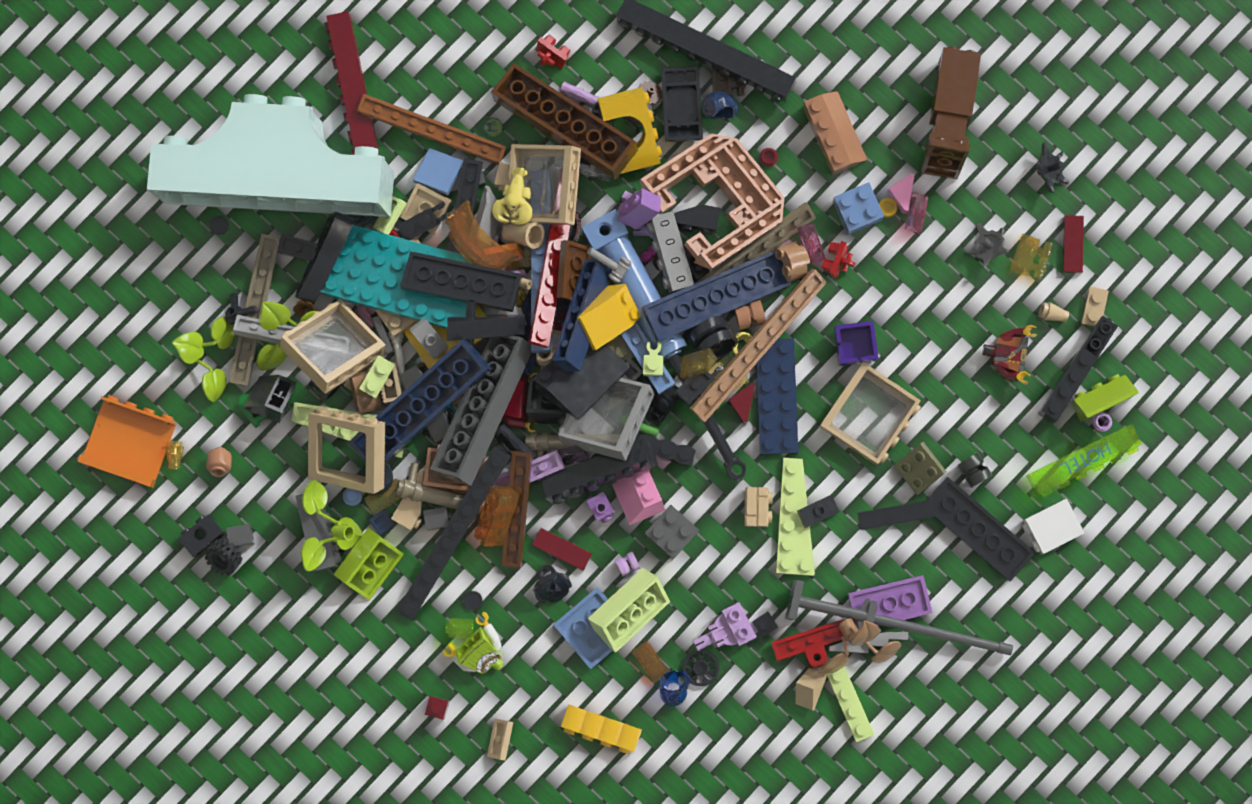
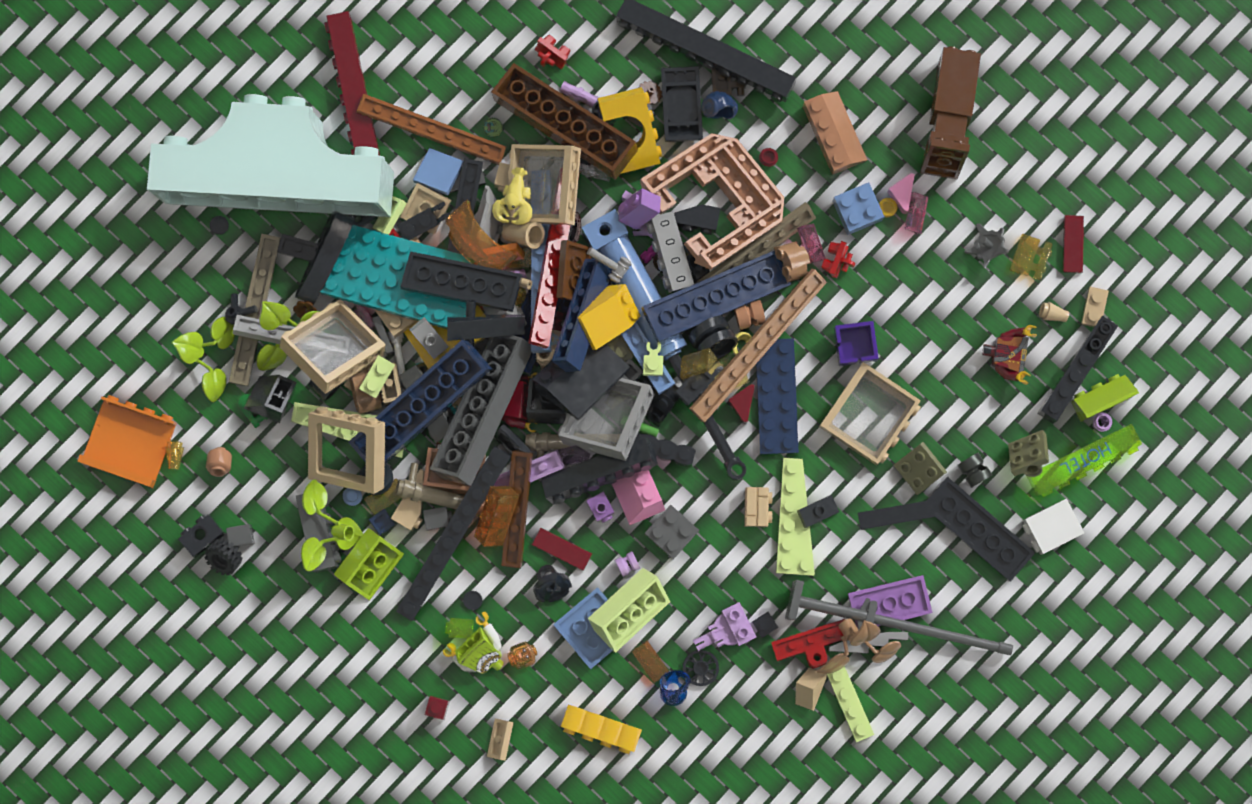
black piece [1036,142,1070,193] -> none
none -> clear orange head [507,641,538,670]
none -> olive plate [1008,430,1049,477]

